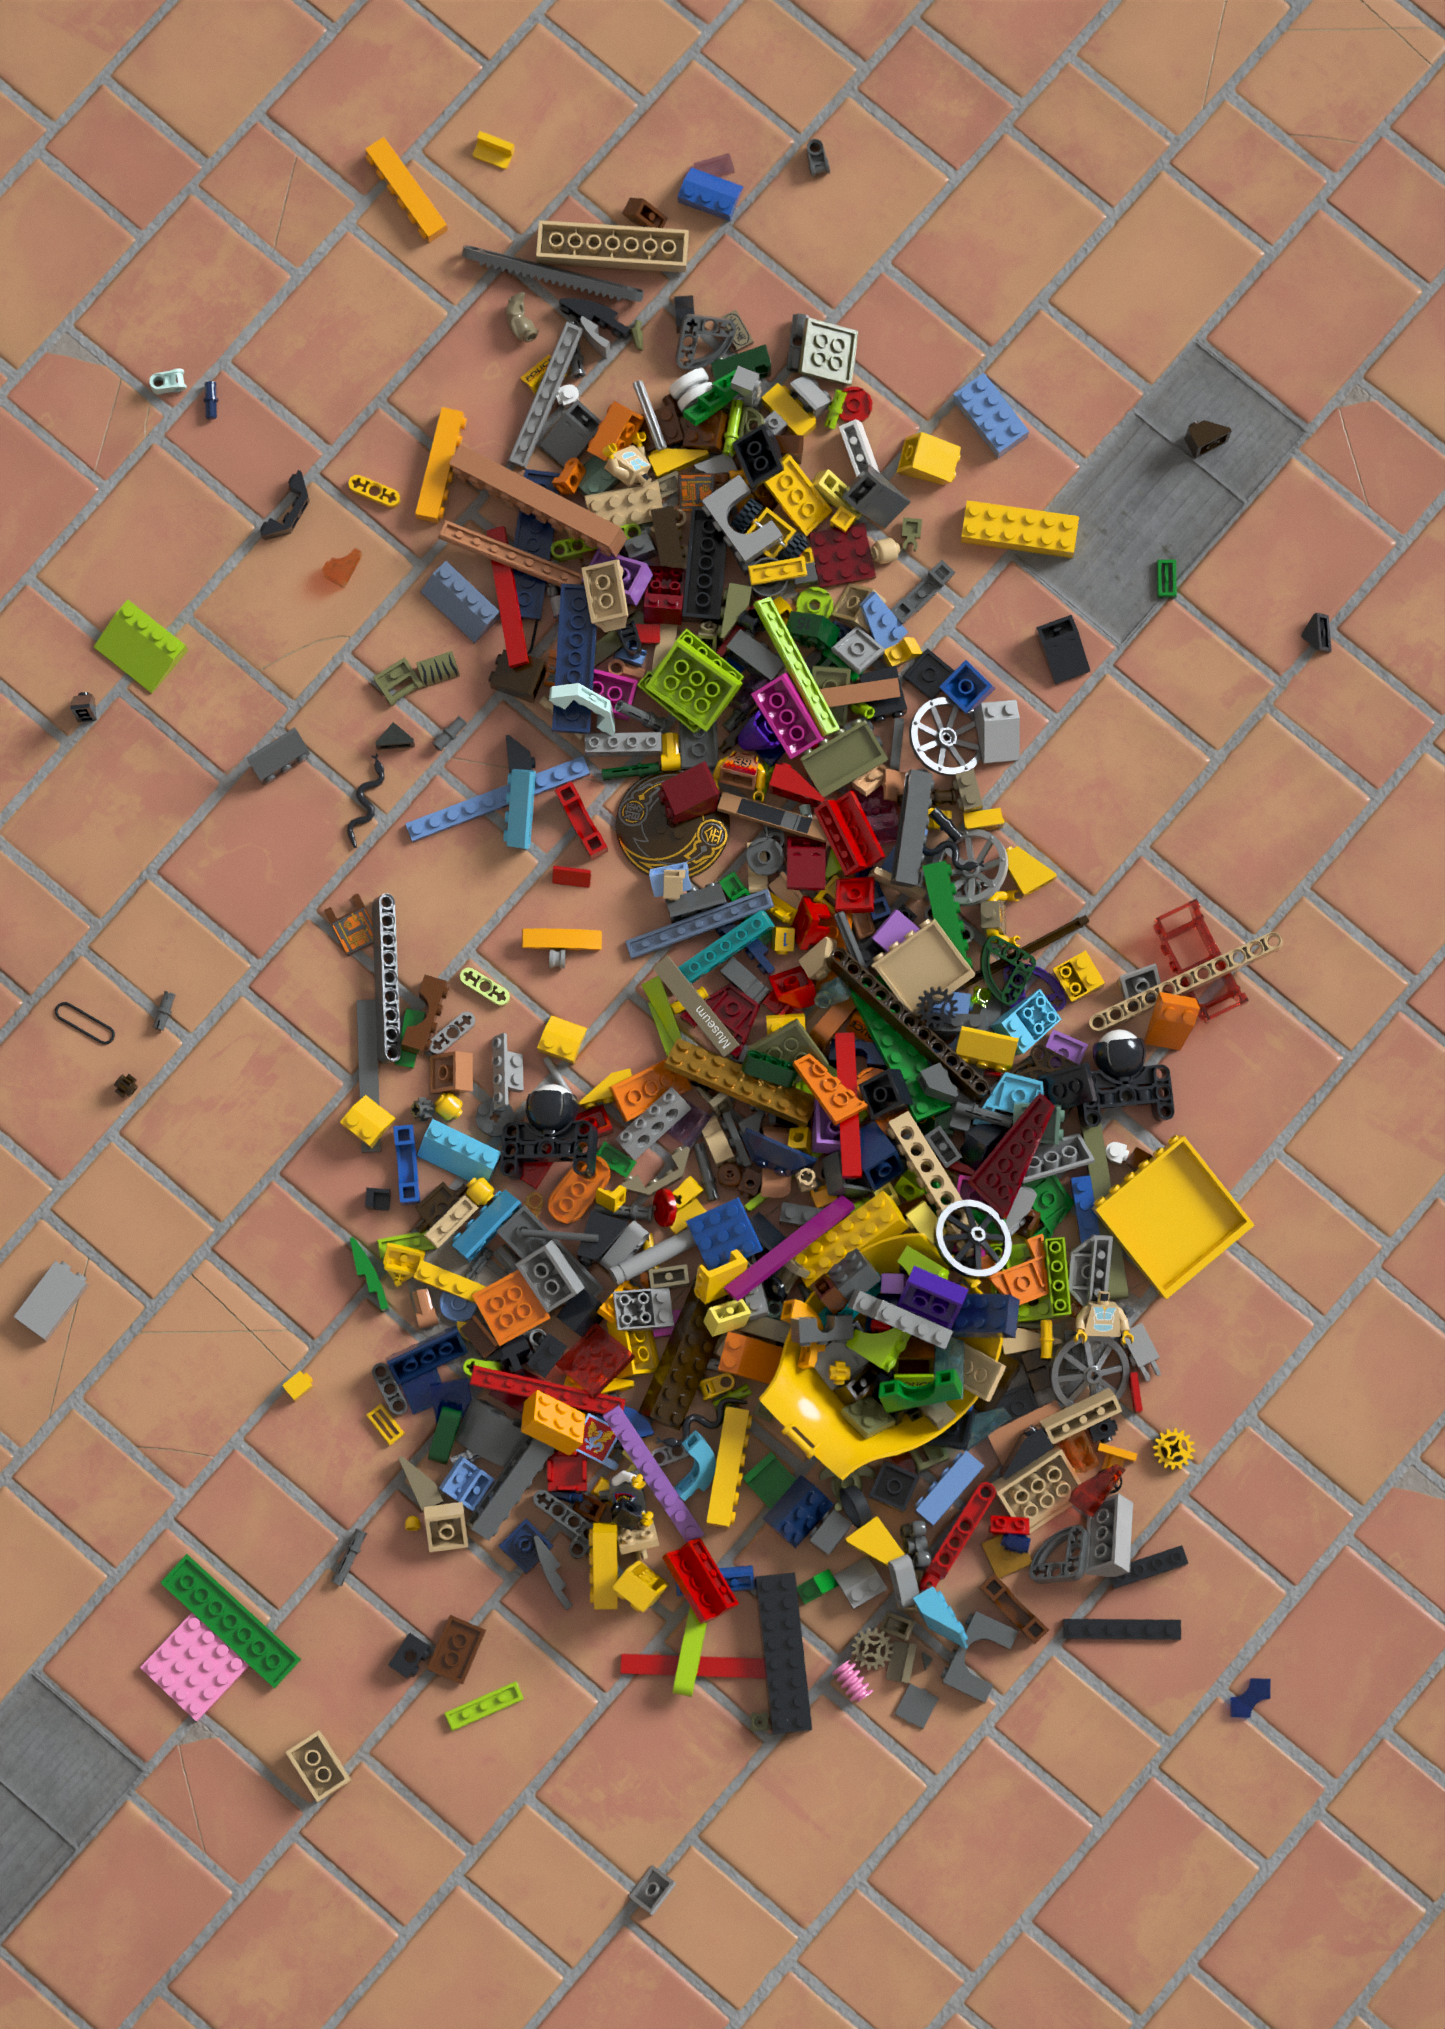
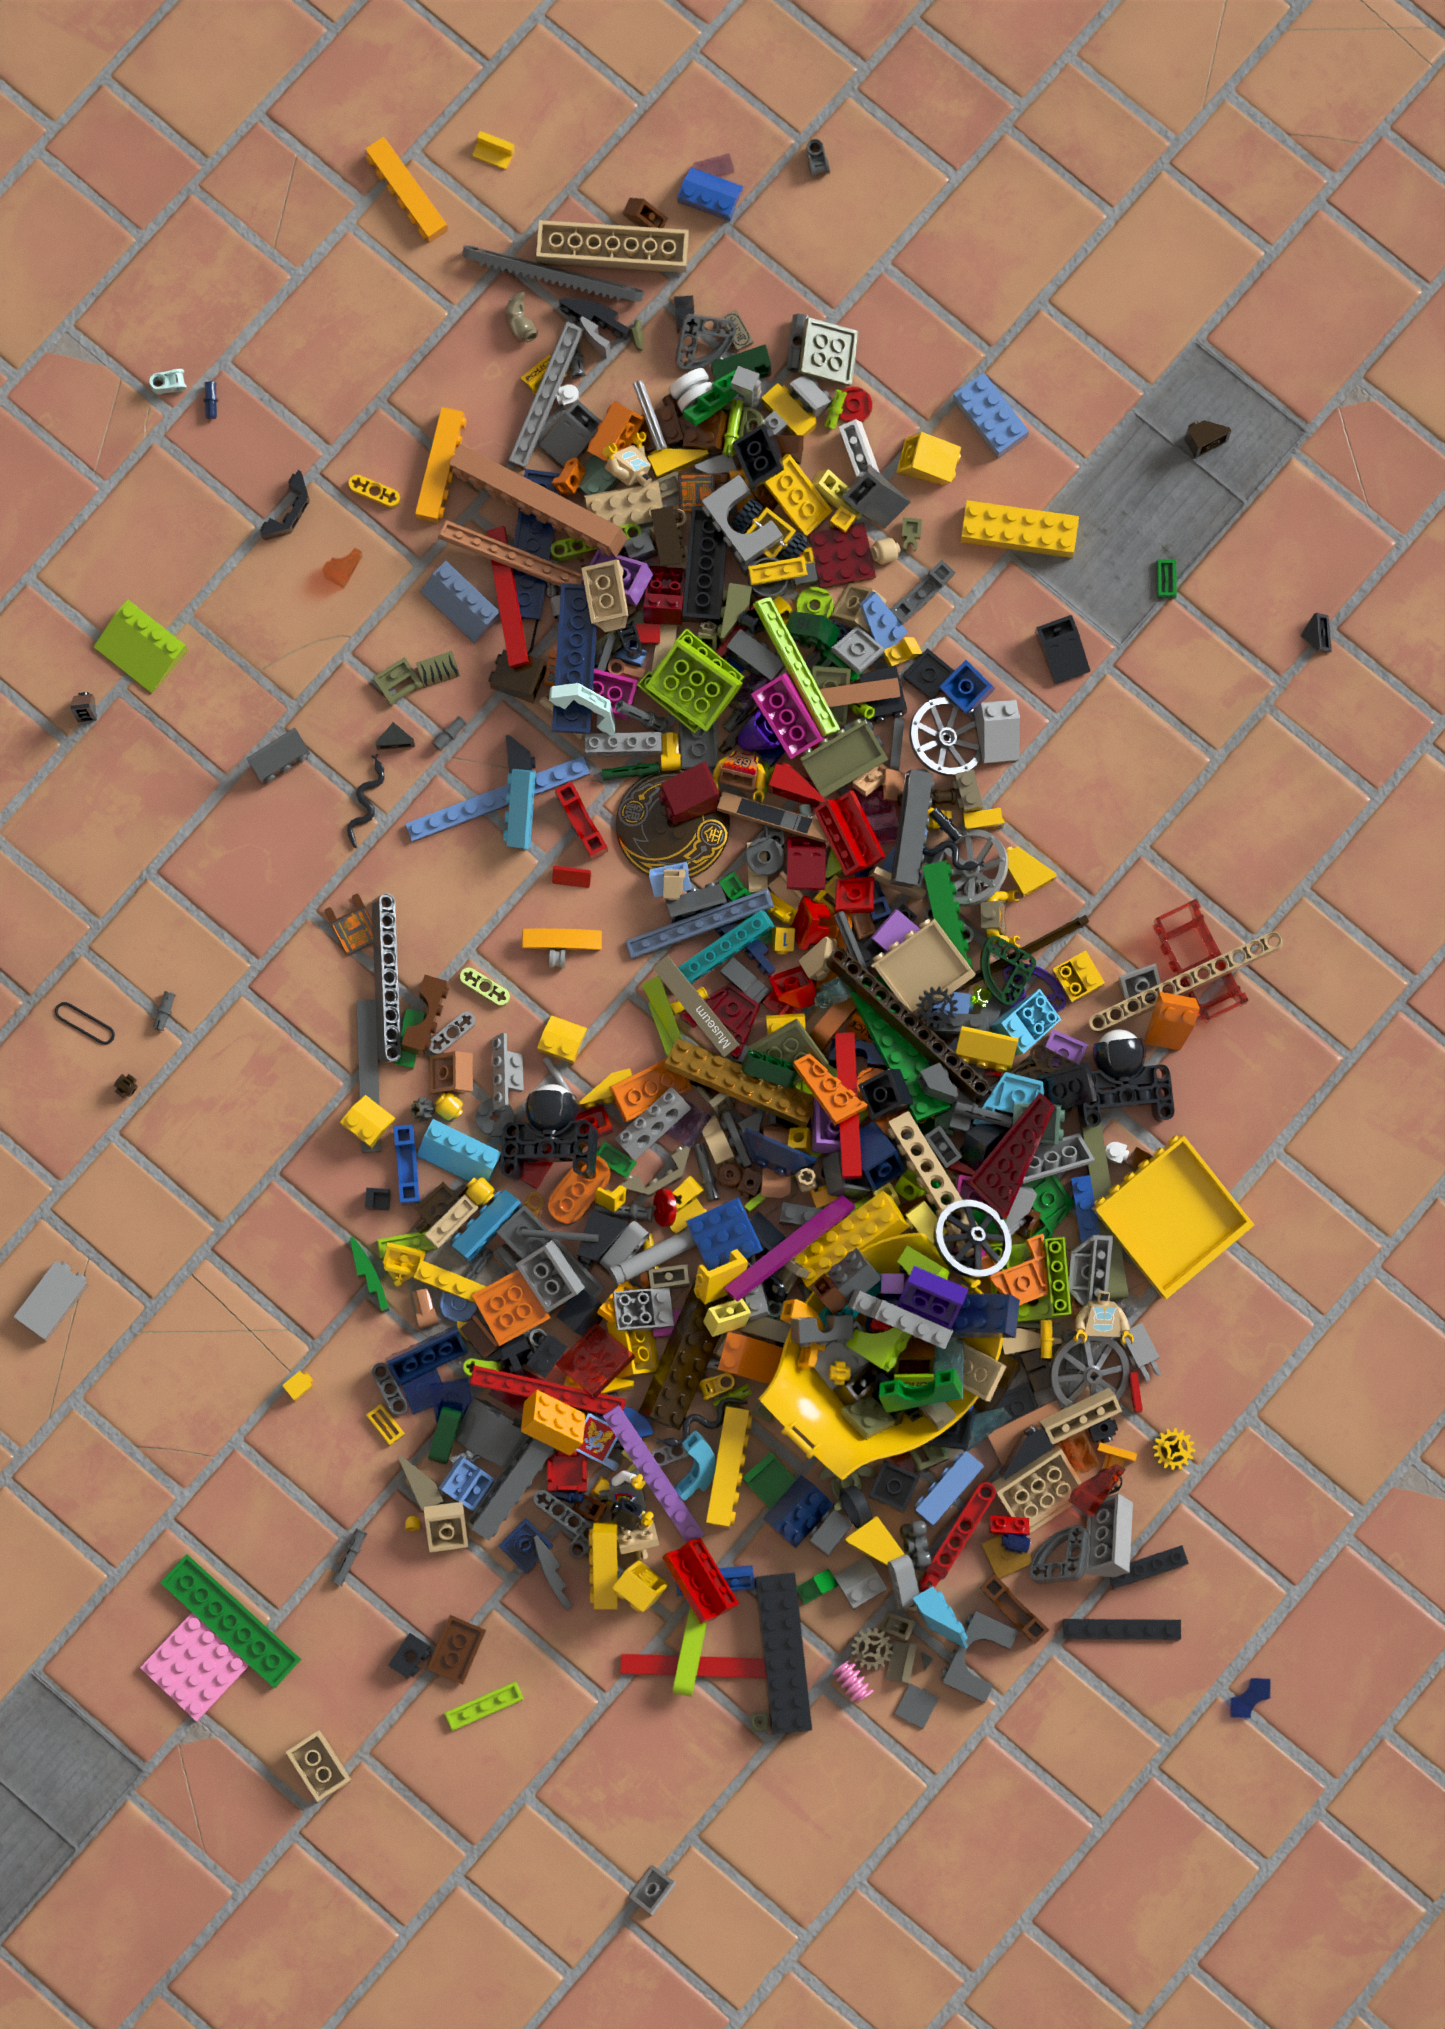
none -> dark grey plate [597,634,616,672]

